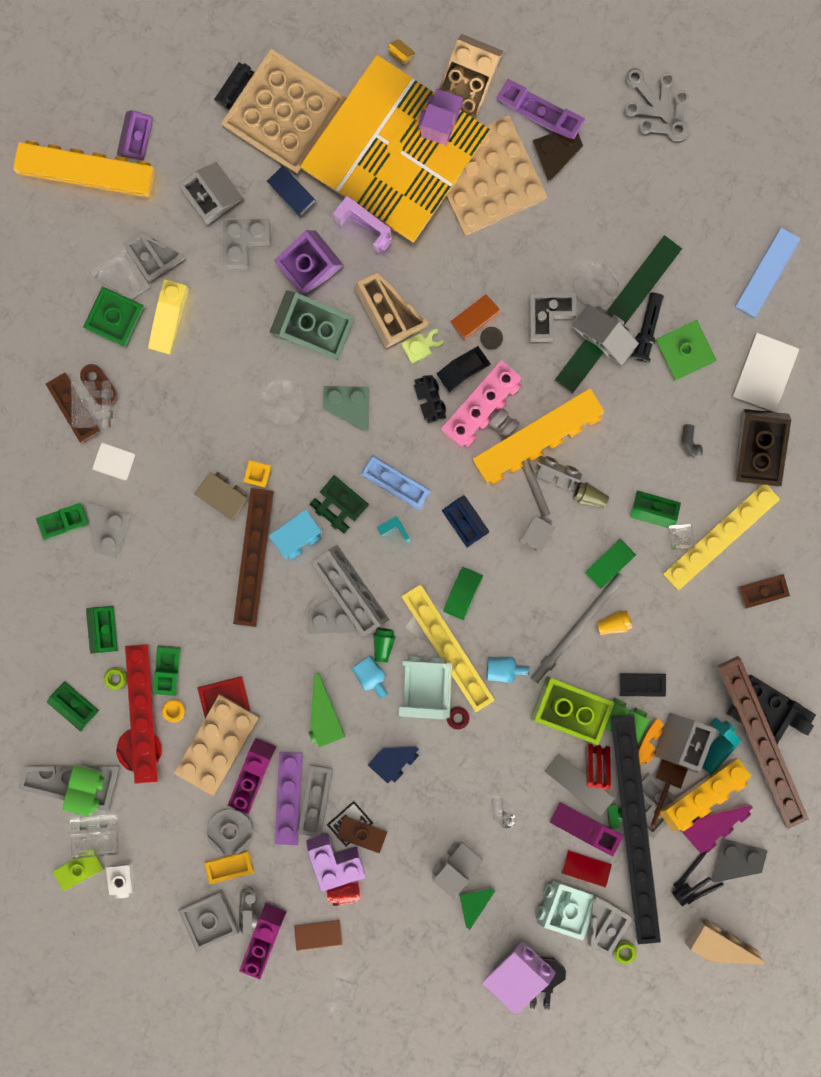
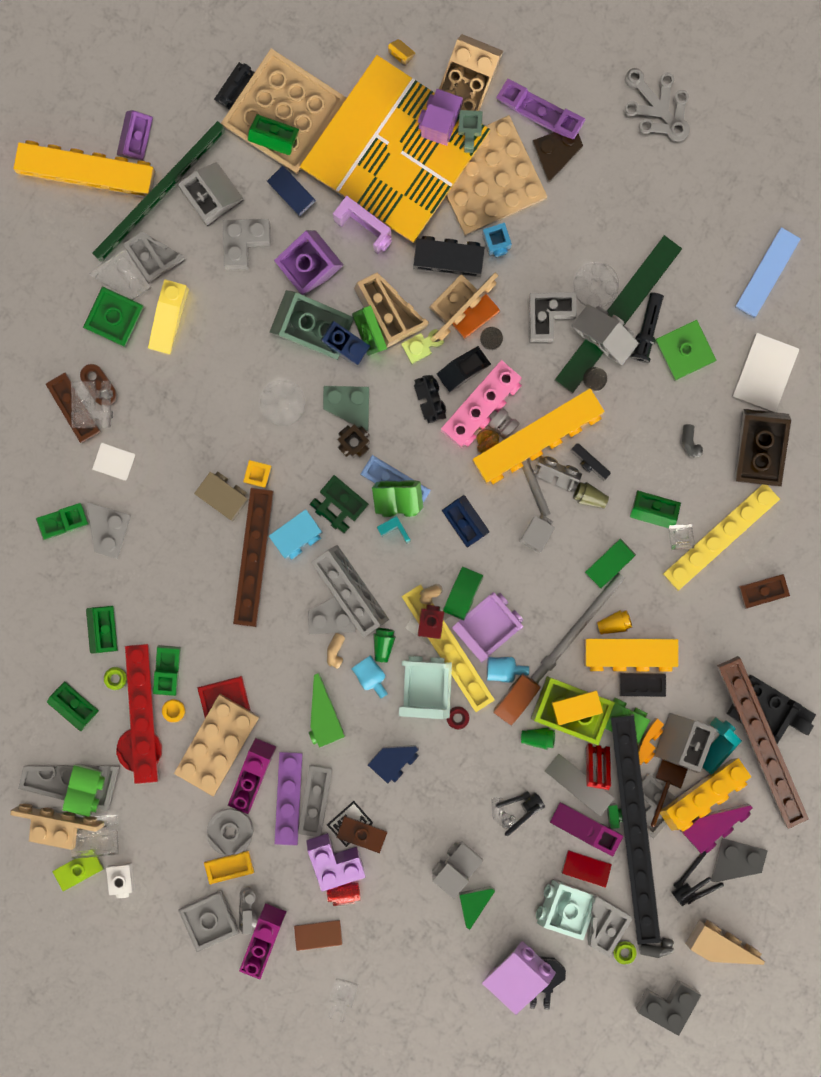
none -> tan bracket [10,804,104,850]
none -> dark green tile [92,121,225,262]
none -> green slope [248,114,299,155]
none -> dark blue slope [321,321,370,365]
none -> tan arm [327,633,345,669]
none -> dark brown brick [337,424,370,458]
none -> bright green plate [352,305,388,356]
none -> bright green brick [372,480,423,517]
none -> black brick [413,236,485,277]
none -> dark red brick [418,605,444,639]
none -> tan arm [419,584,443,605]
none -> tan bracket [429,272,499,342]
none -> lavender panel [451,592,523,663]
none -> sand green plate [458,110,483,153]
none -> clear yellow plate [477,429,499,453]
none -> dark azure brick [482,223,512,257]
none -> dark orange slope [493,673,541,726]
none -> black plant [496,791,545,836]
none -> green cone [521,727,555,750]
none -> yellow tile [551,690,603,725]
none -> black plate [570,443,611,481]
none -> clear smoke tile [583,367,607,391]
none -> yellow brick [584,639,678,672]
none -> dark grey brick [636,980,701,1036]
none -> dark grey arm [640,938,674,958]

